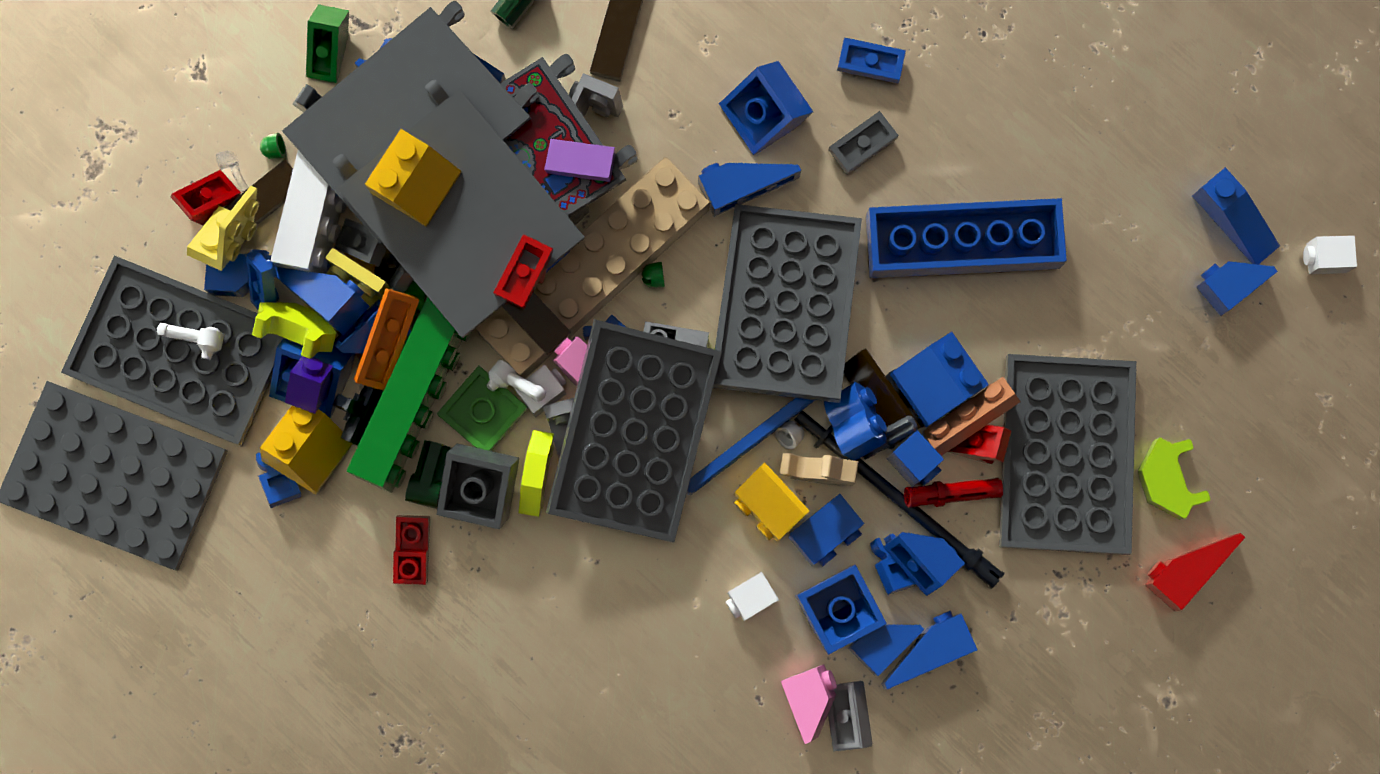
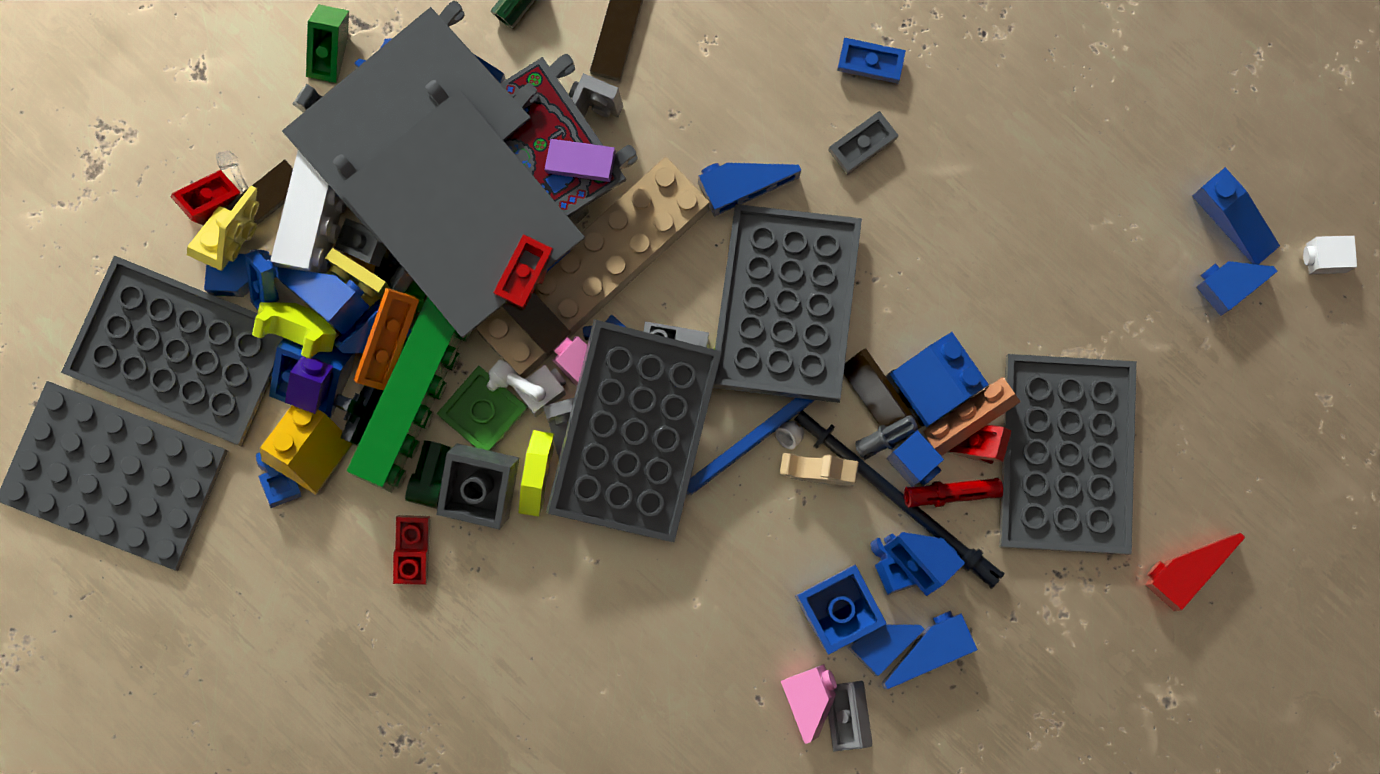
white piece [157,323,225,360] -> none
green hinge [260,133,286,160] -> none
yellow slope [365,129,461,227] -> none
green hinge [641,262,665,288] -> none
blue slope [719,61,813,155] -> none
white brick [726,572,779,621] -> none
yellow slope [734,462,810,542] -> none
blue brick [788,493,865,567] -> none
blue brick [824,382,887,461] -> none
blue brick [866,198,1067,278] -> none
lime piece [1137,438,1210,520] -> none

